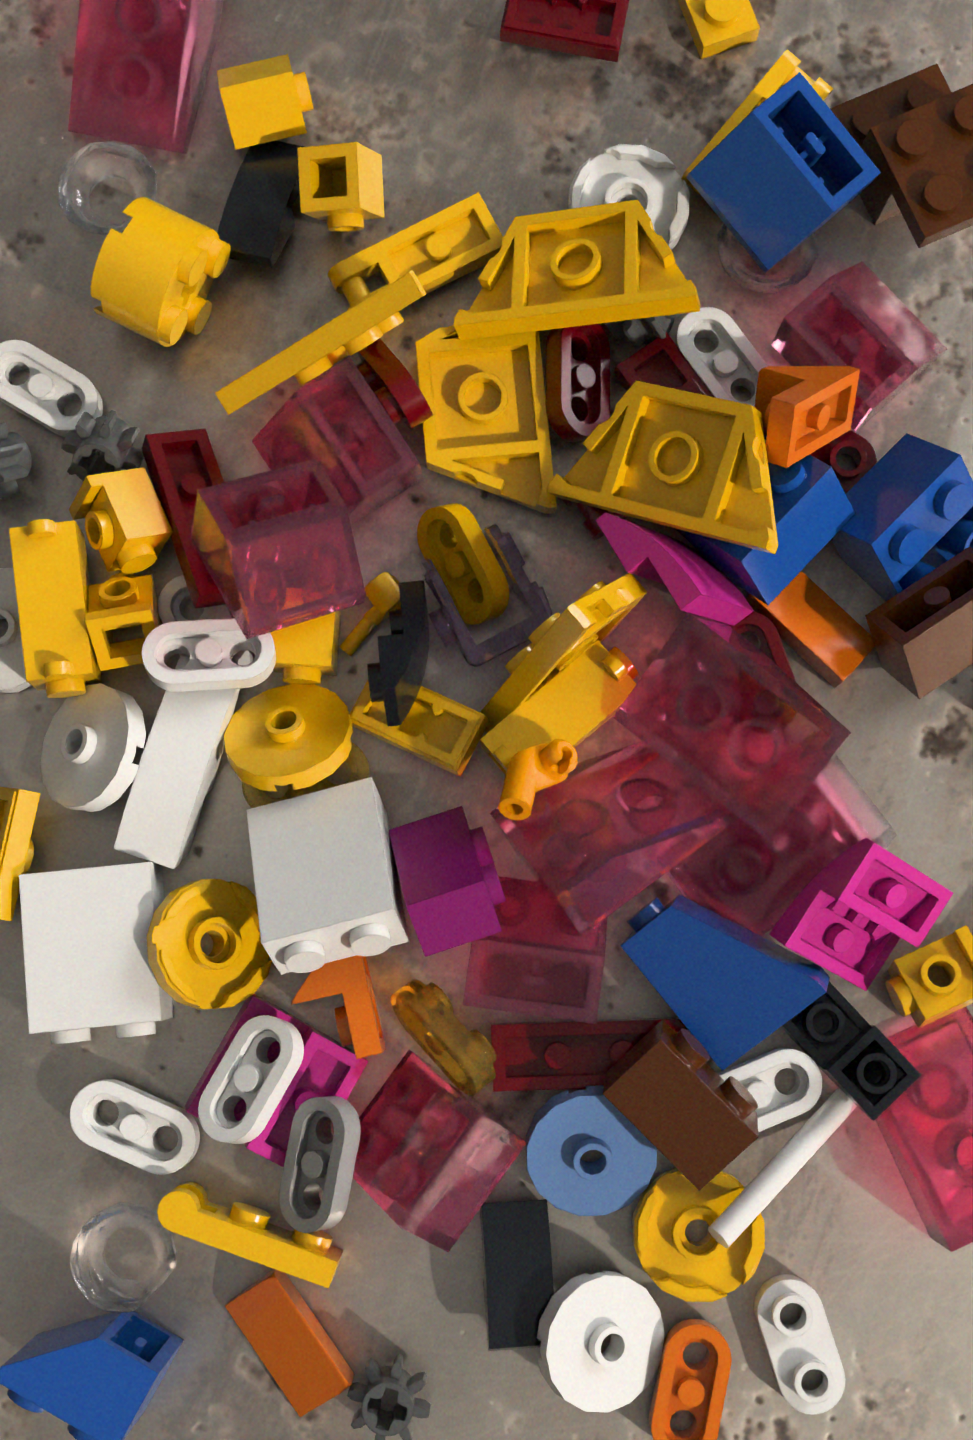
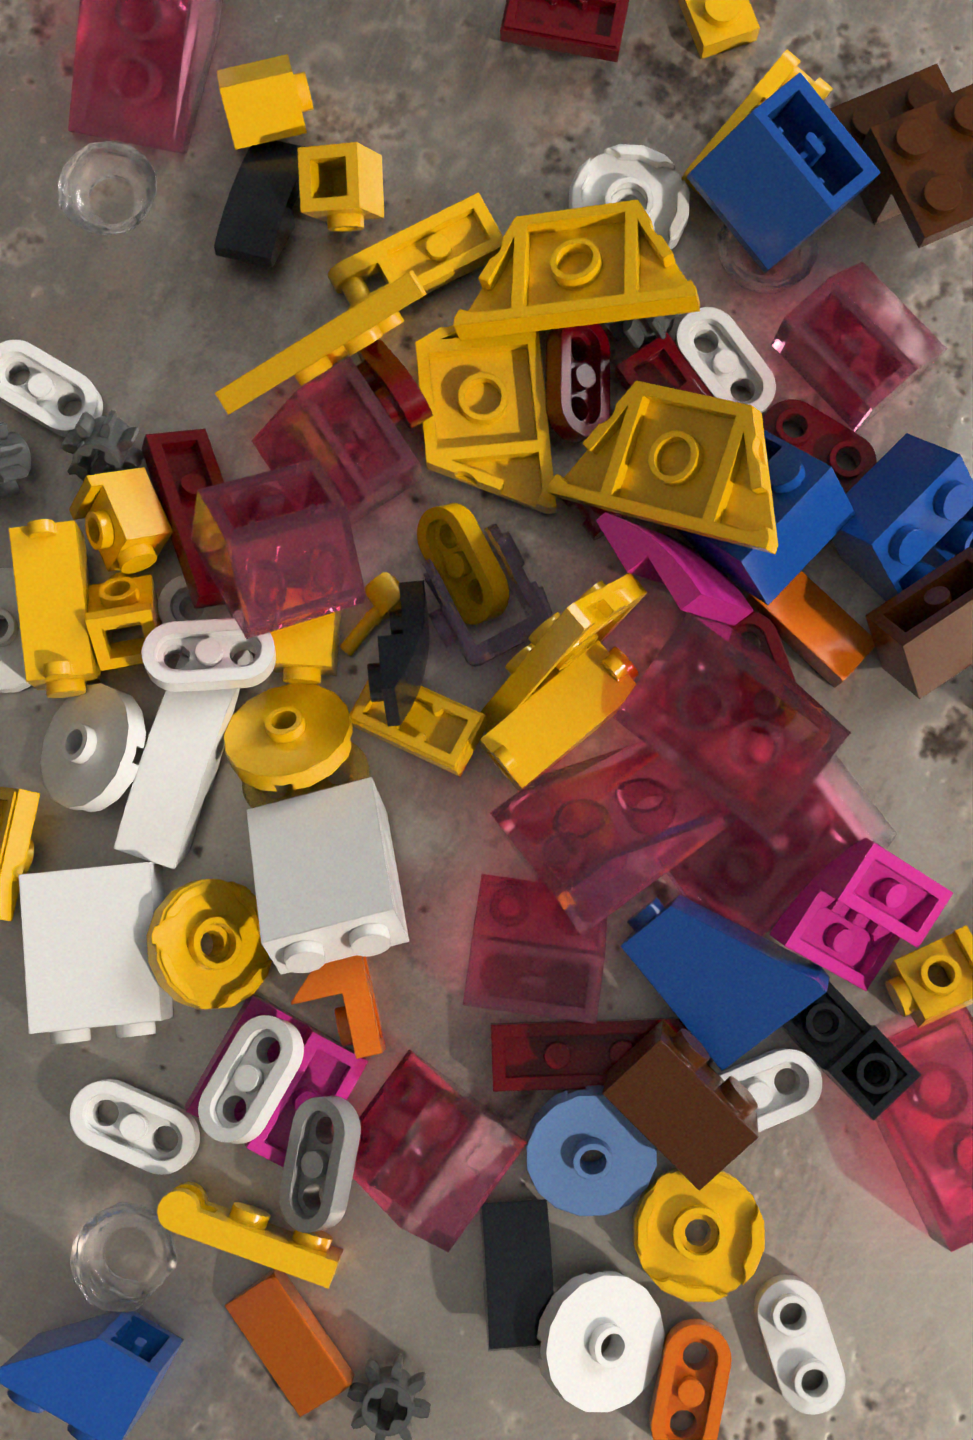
yellow brick [90,197,231,347] -> none
magenta brick [389,806,506,957] -> none
clear yellow plate [390,979,497,1096] -> none
light orange arm [498,739,578,820] -> none
white bar [708,1088,857,1248] -> none
orange slope [754,366,860,468] -> none

